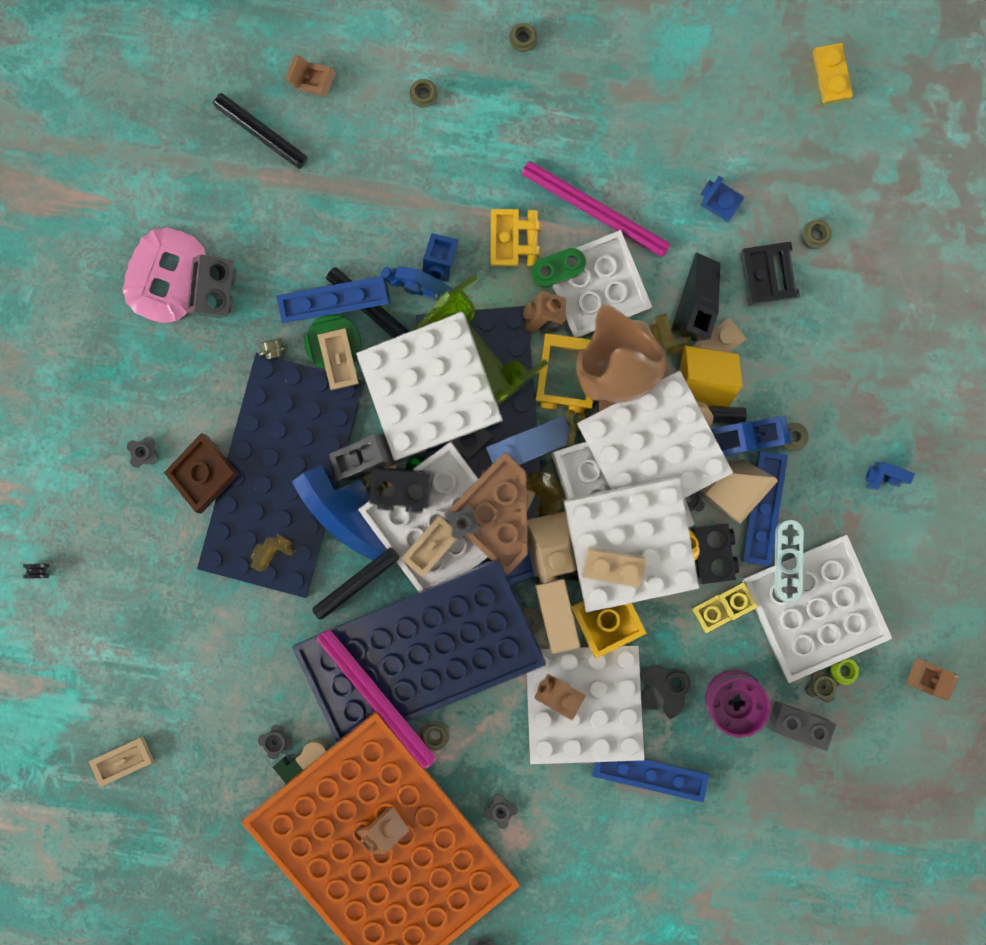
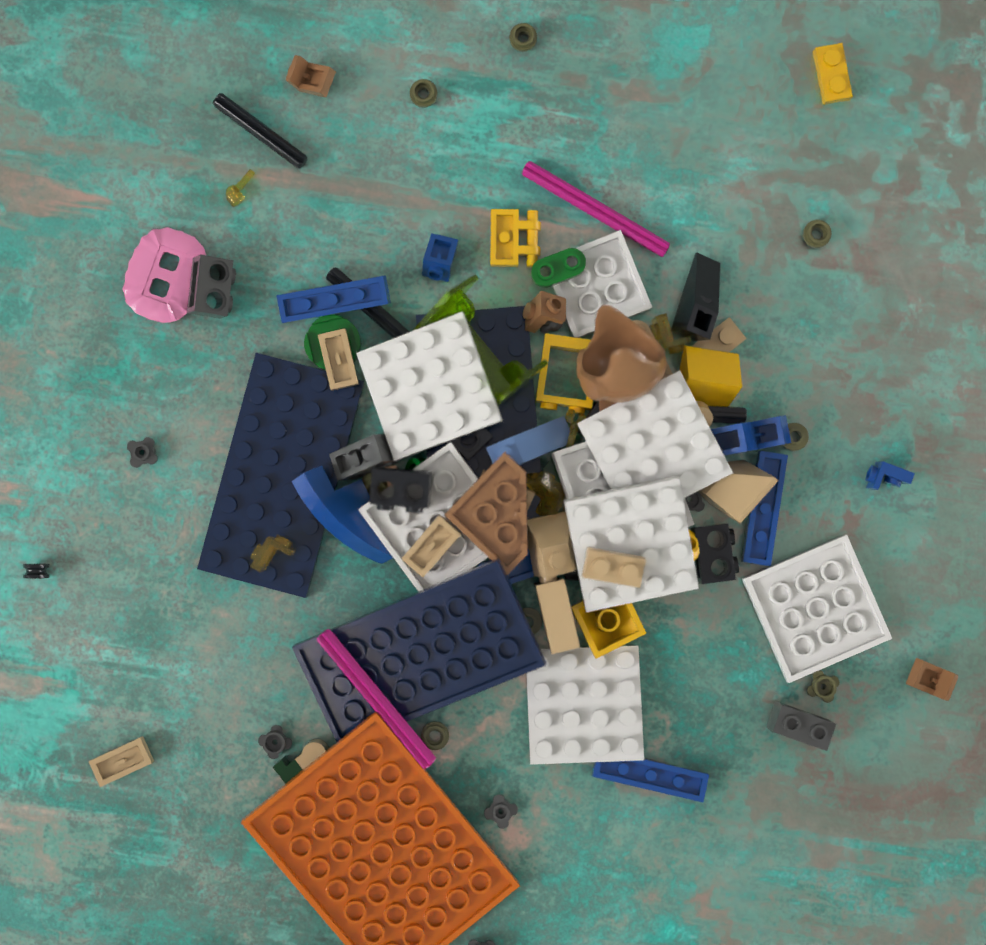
reddish brown plate [164,433,239,514] -> none
olive plate [259,338,288,359] -> none
black axle [312,547,400,620] -> none
medium nougat bracket [357,807,410,854] -> none
blue plate [381,266,455,301] -> none
dark grey plate [446,506,479,539] -> none
medium nougat bracket [534,674,586,720] -> none
pearl dark grey plate [640,665,690,719] -> none
light yellow slope [691,582,757,633] -> none
blue bracket [700,176,745,222] -> none
magenta wheel [704,669,771,738] -> none
black plate [741,242,800,305] -> none
light aqua beam [774,520,804,603] -> none
lime plate [830,658,859,685] -> none
none -> clear yellow hand [226,169,255,207]

